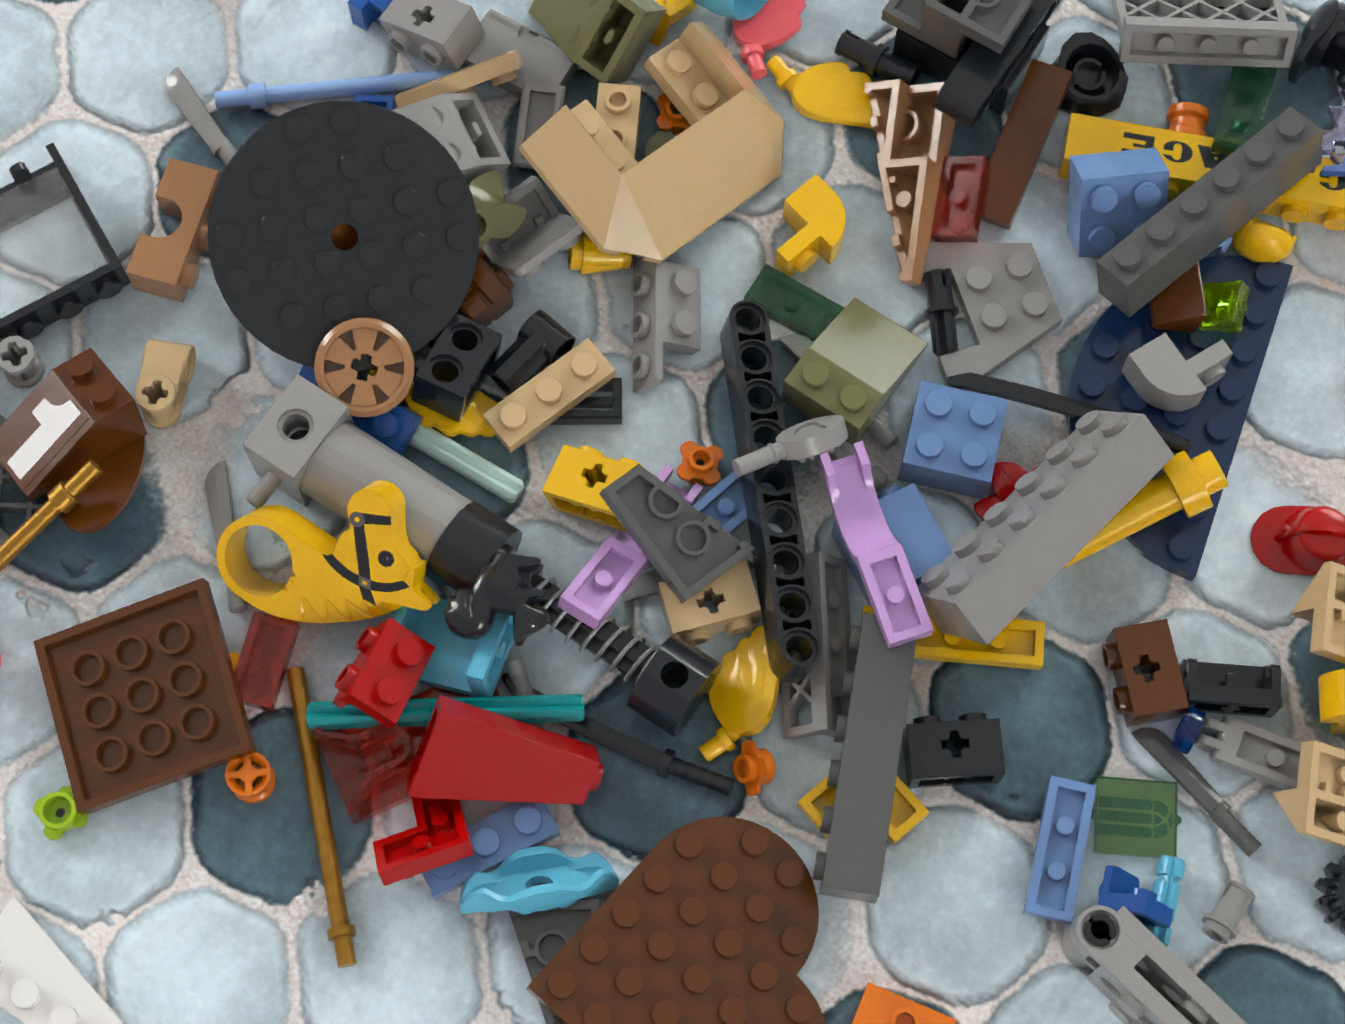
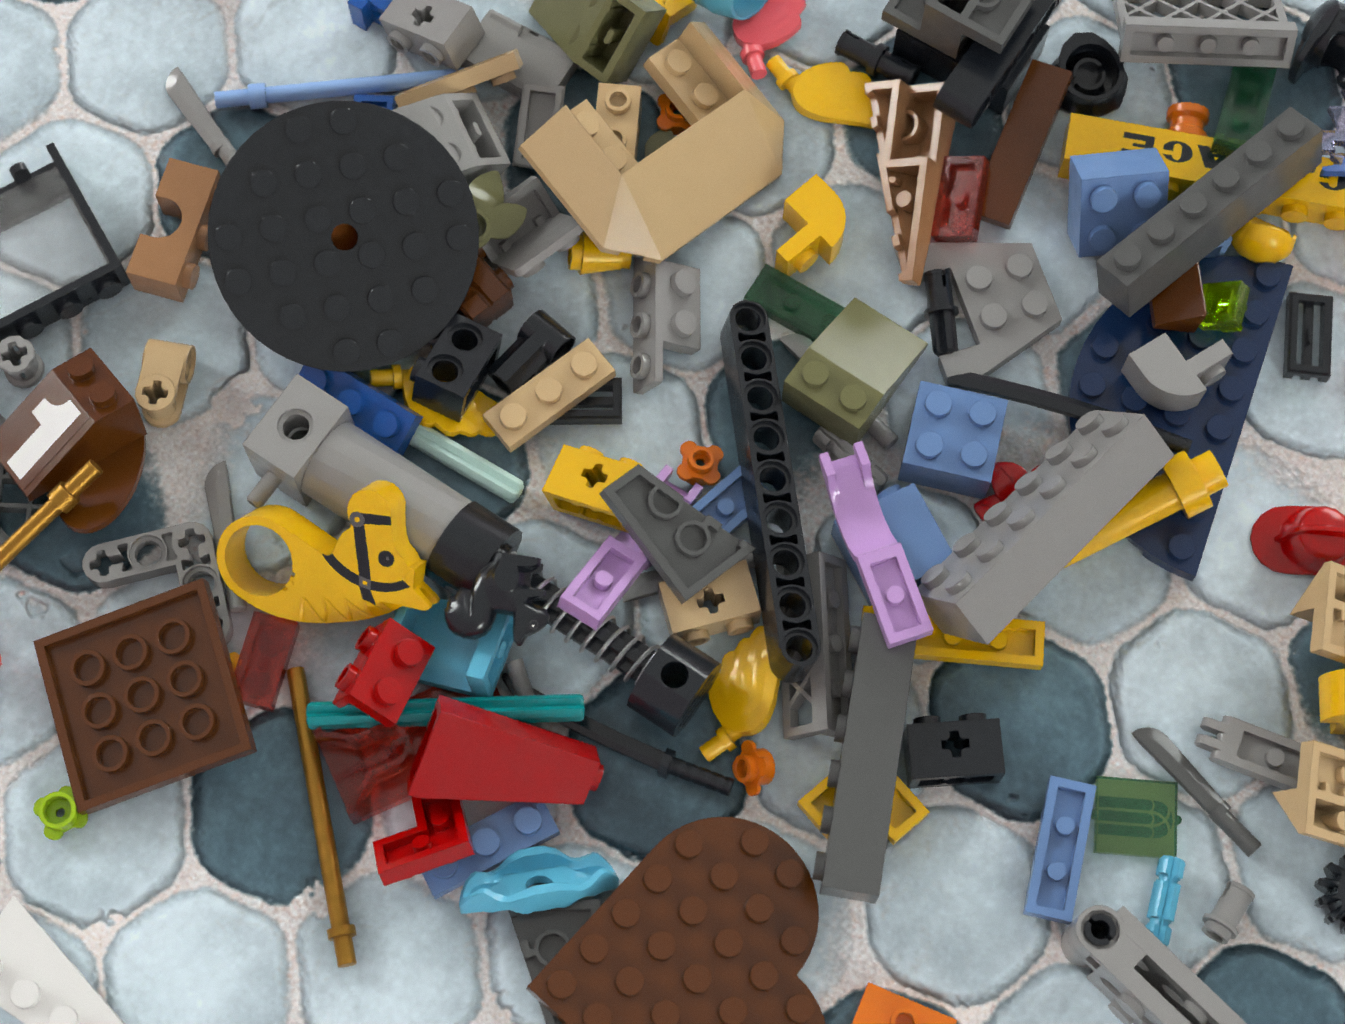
orange wheel [224,752,277,804] -> none
medium nougat wheel [314,318,415,418] -> none
light grey piece [732,415,849,477] -> none
blue bracket [1098,865,1174,928] -> none
reddish brown brick [1102,619,1189,727] -> none
clear blue tile [1170,706,1206,755] -> none
black hinge [1180,658,1282,718] -> none
none -> light grey beam [82,522,233,644]
none -> black tile [1283,292,1333,382]

